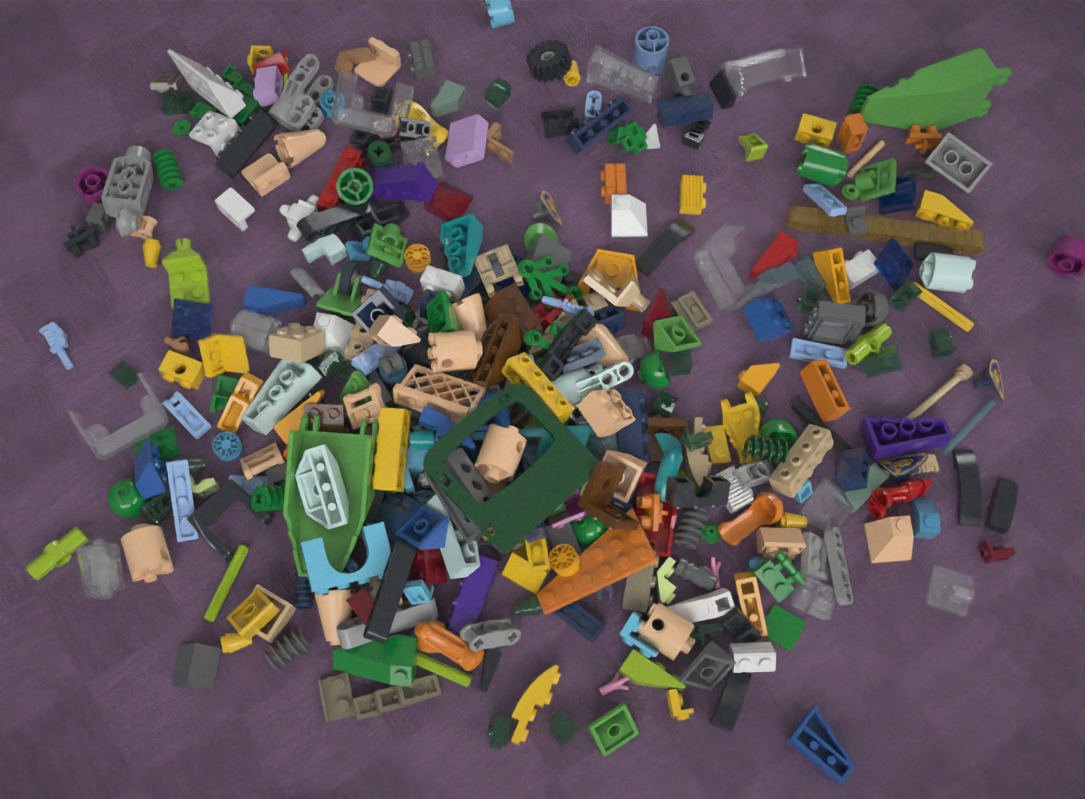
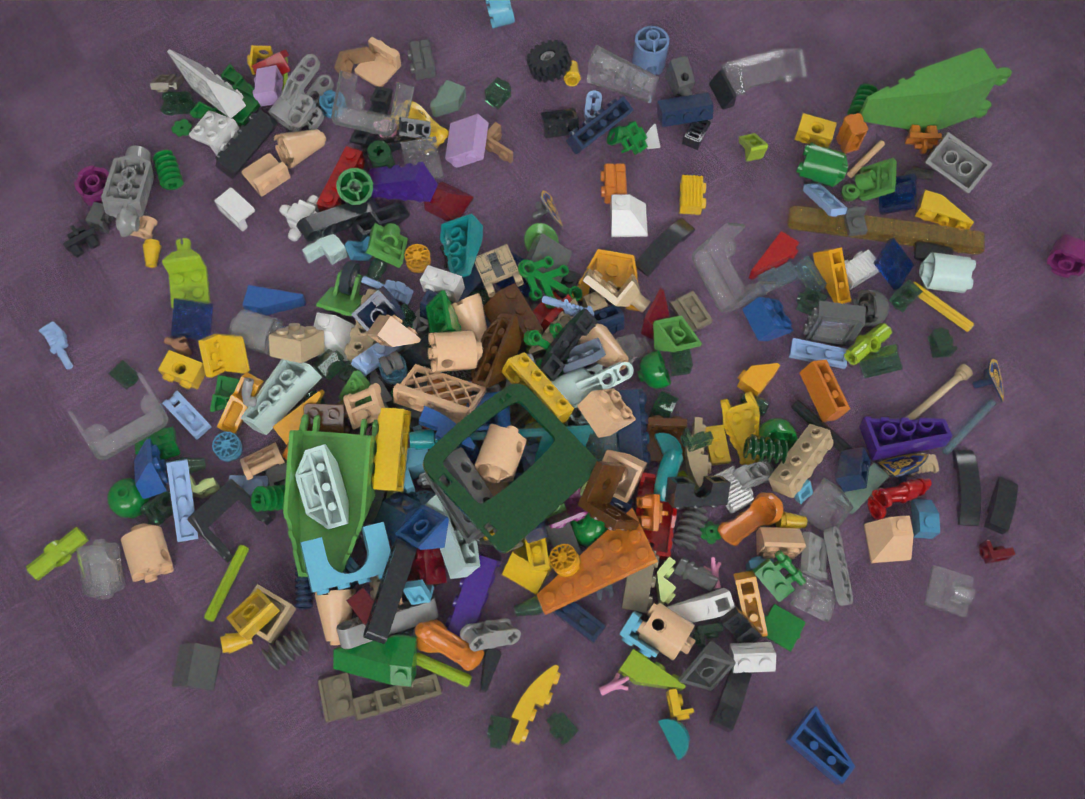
light grey slope [290,268,325,299] -> none
bright green slope [586,702,639,757] -> none
none -> light grey arm [241,378,257,407]
none -> teal tile [658,718,690,760]

